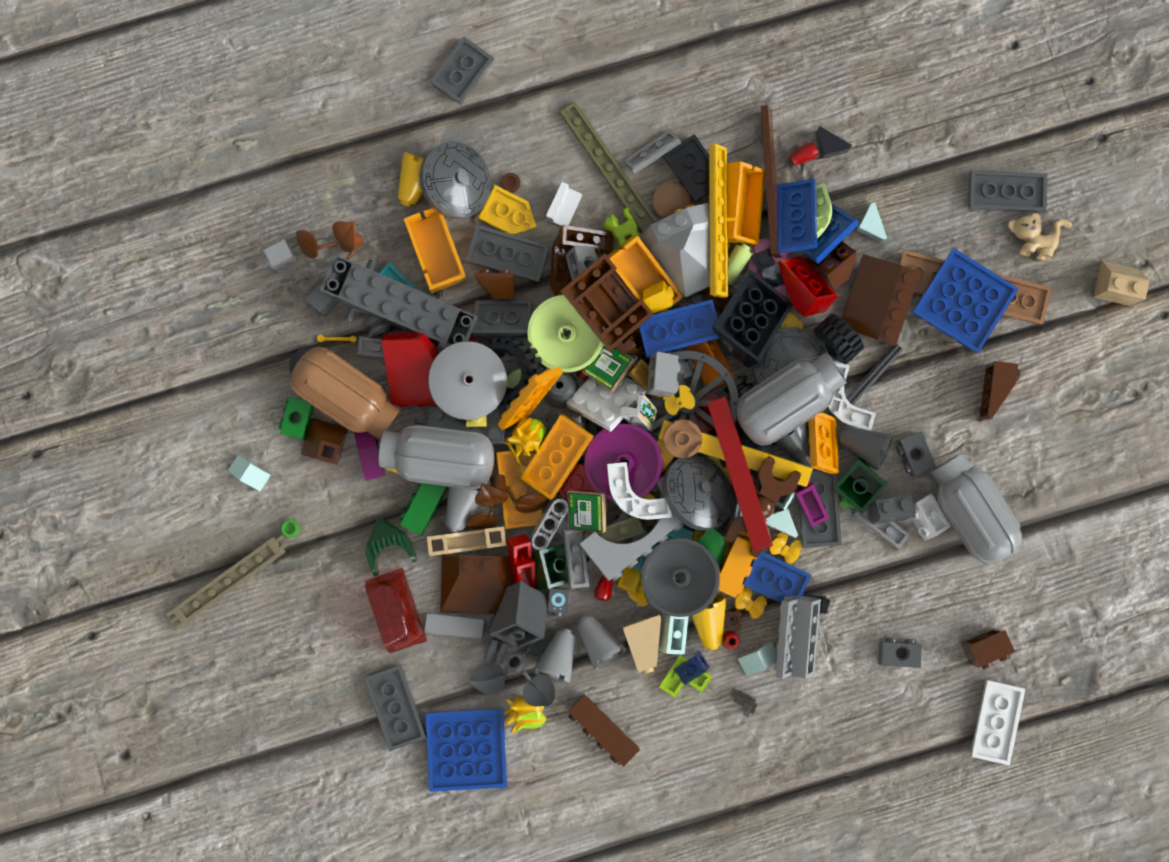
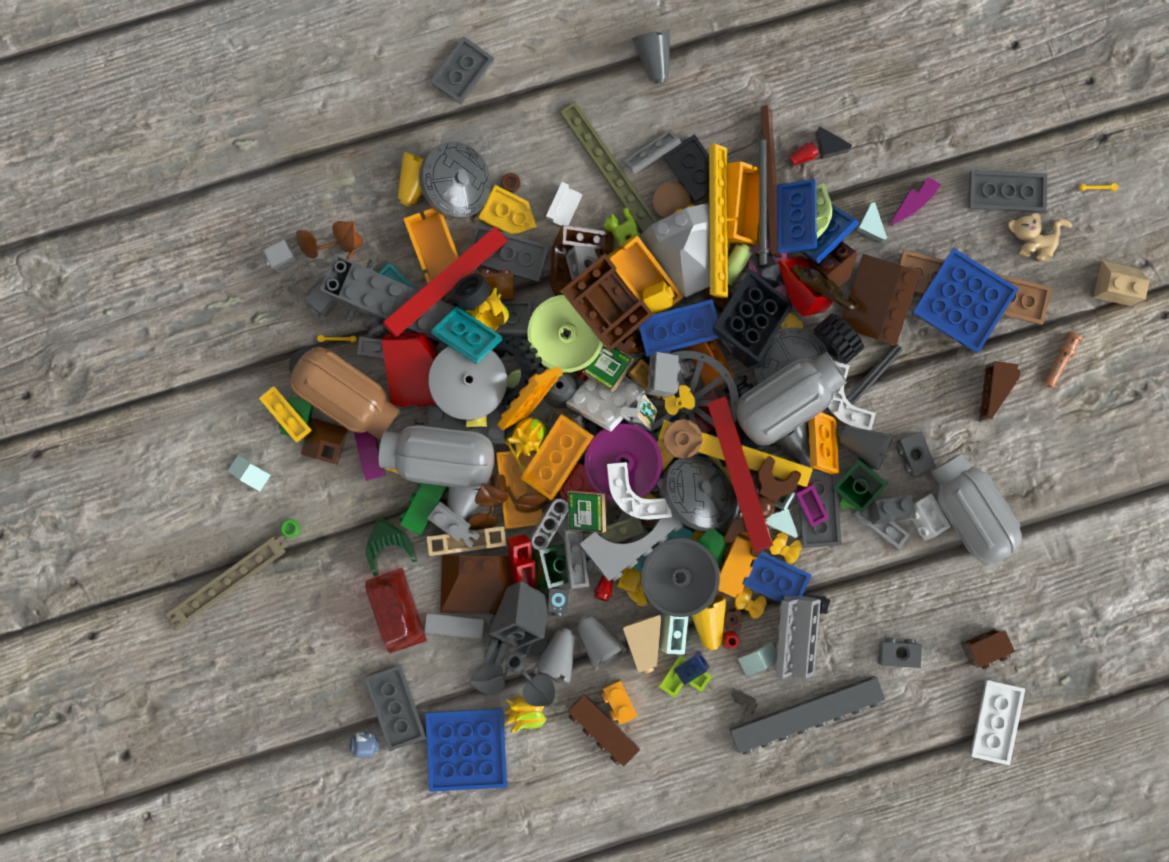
none -> yellow plate [259,386,312,443]
none -> sand blue head [350,732,379,758]
none -> red tile [383,227,508,338]
none -> light grey plate [427,502,480,547]
none -> teal tile [431,306,502,365]
none -> black tyre [452,273,491,310]
none -> yellow hair [466,288,509,331]
none -> light orange brick [601,679,638,725]
none -> dark grey cone [632,30,670,84]
none -> dark grey brick [730,676,885,754]
none -> dark grey bar [757,140,769,266]
none -> dark brown plate [792,265,859,311]
none -> magenta slope [889,177,941,226]
none -> nougat pin [1043,331,1083,388]
none -> yellow hinge [1079,183,1118,191]

